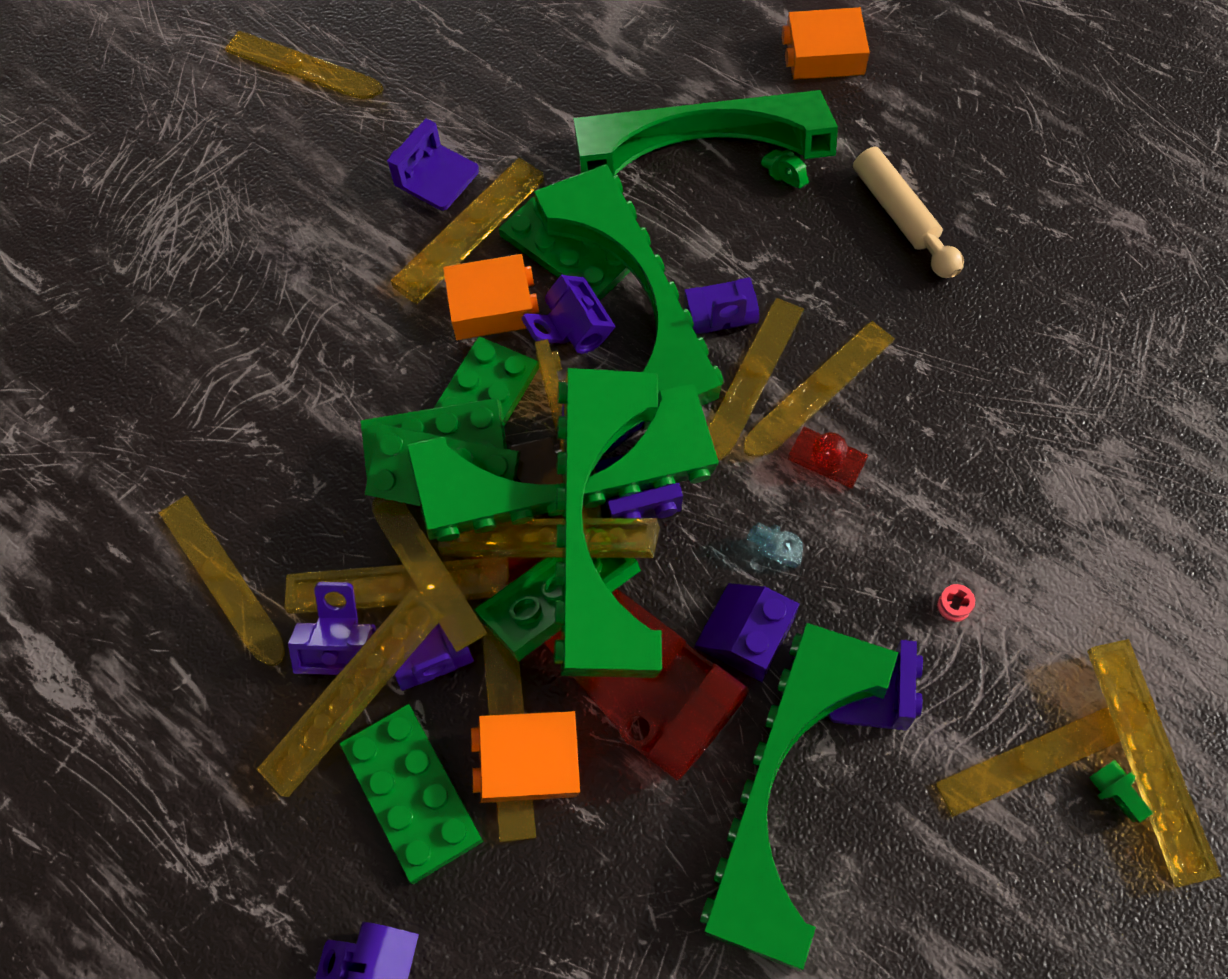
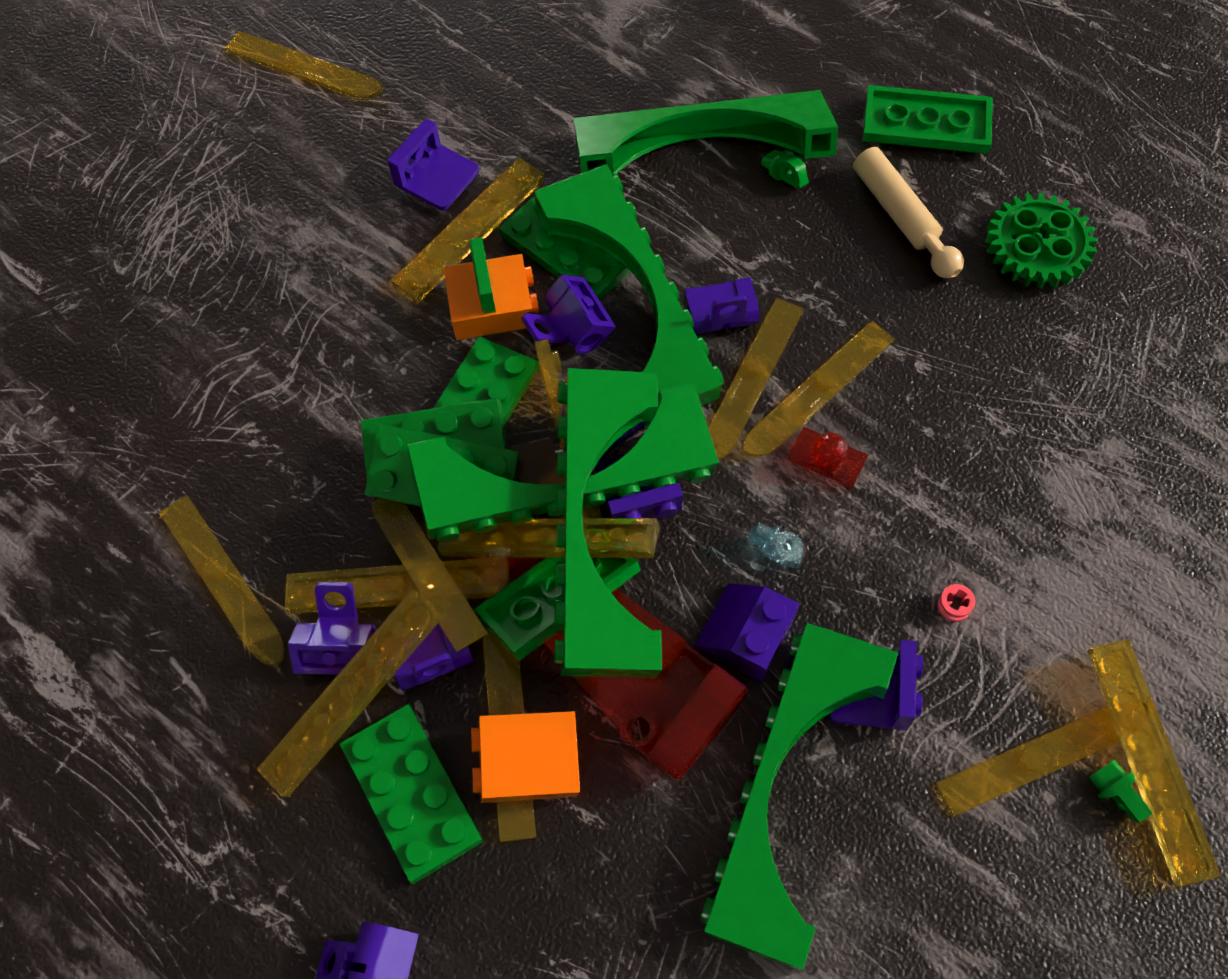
orange brick [782,7,870,80] -> none
none -> green tile [469,237,496,314]
none -> green plate [862,85,993,154]
none -> green gear [985,193,1098,289]

